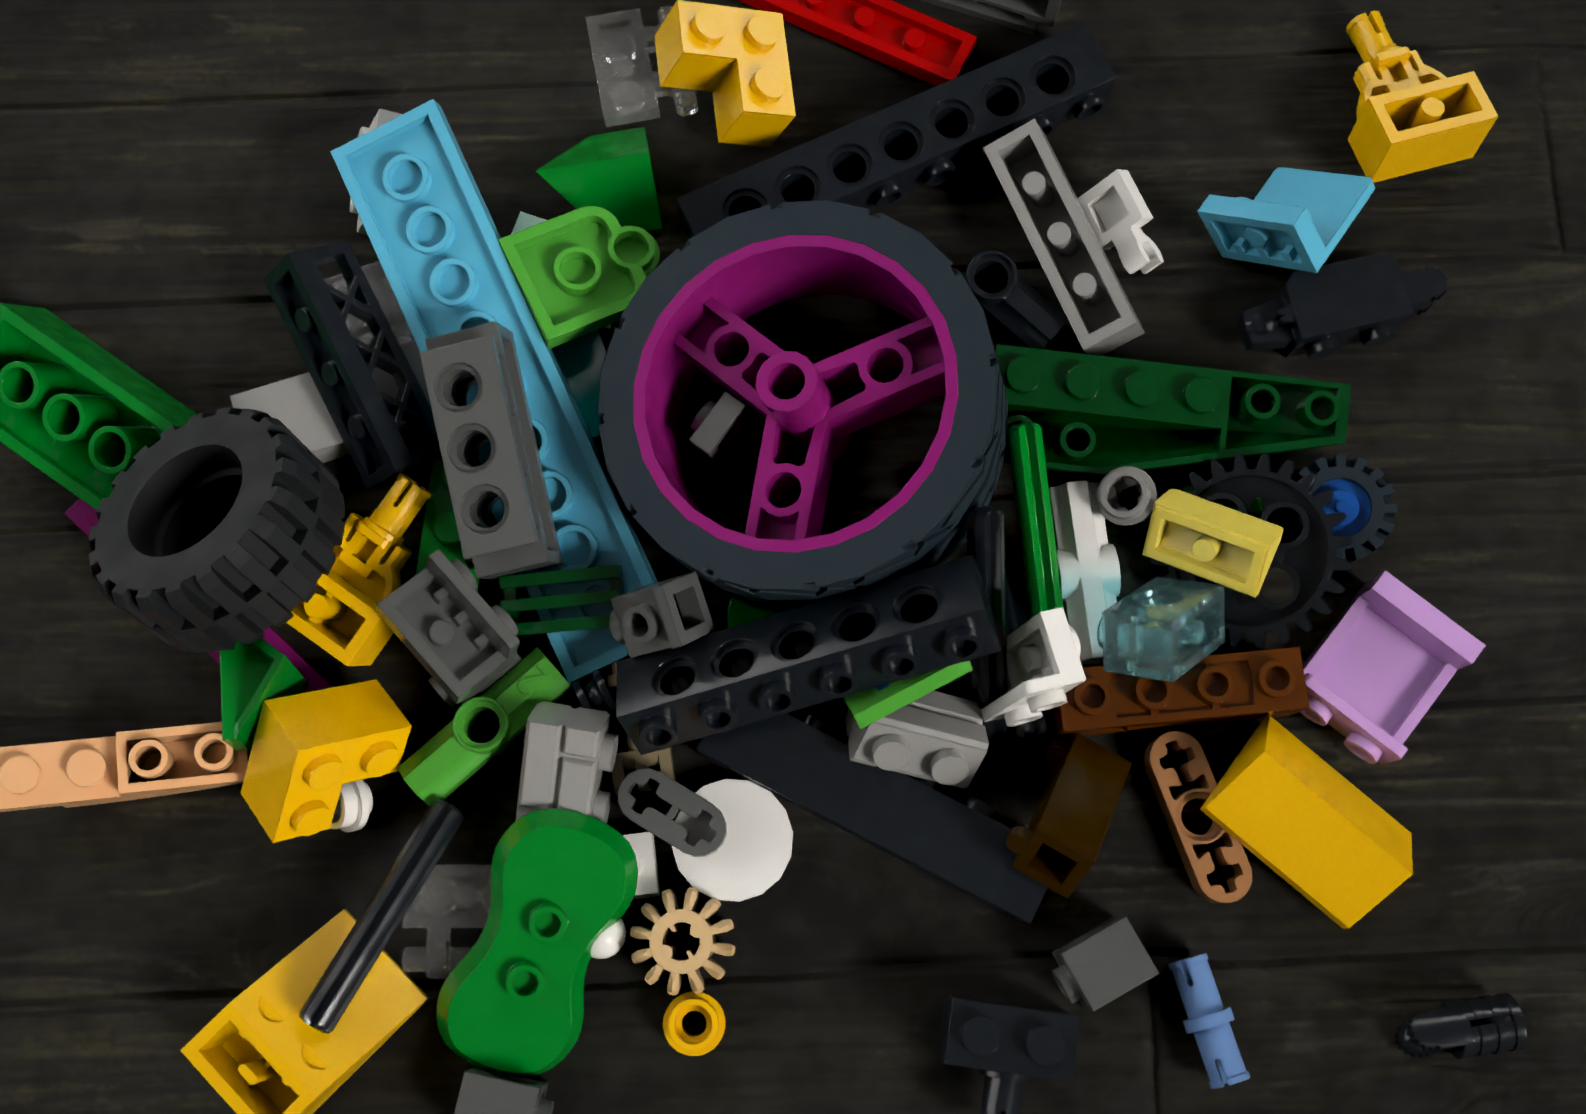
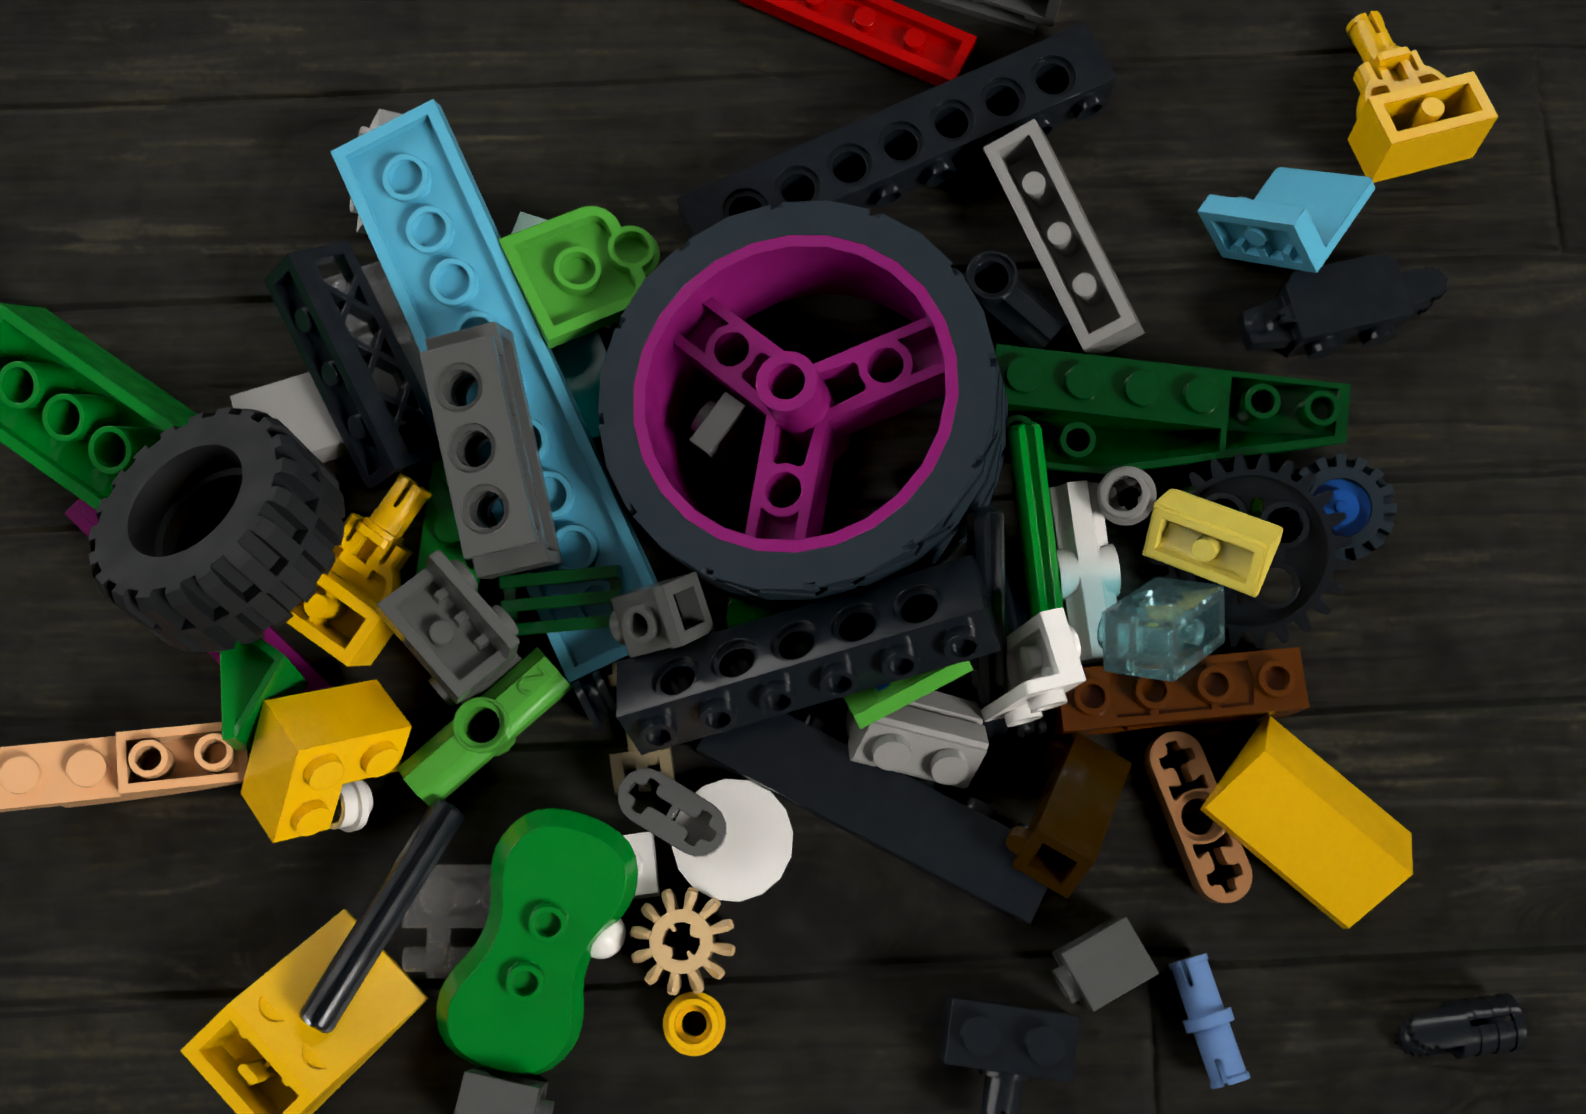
light grey brick [515,701,618,824] -> none
green slope [536,127,663,235] -> none
clear plate [585,6,698,127] -> none
yellow brick [654,0,796,147] -> none
white plate [1077,169,1164,274] -> none
lavender panel [1300,570,1486,765] -> none

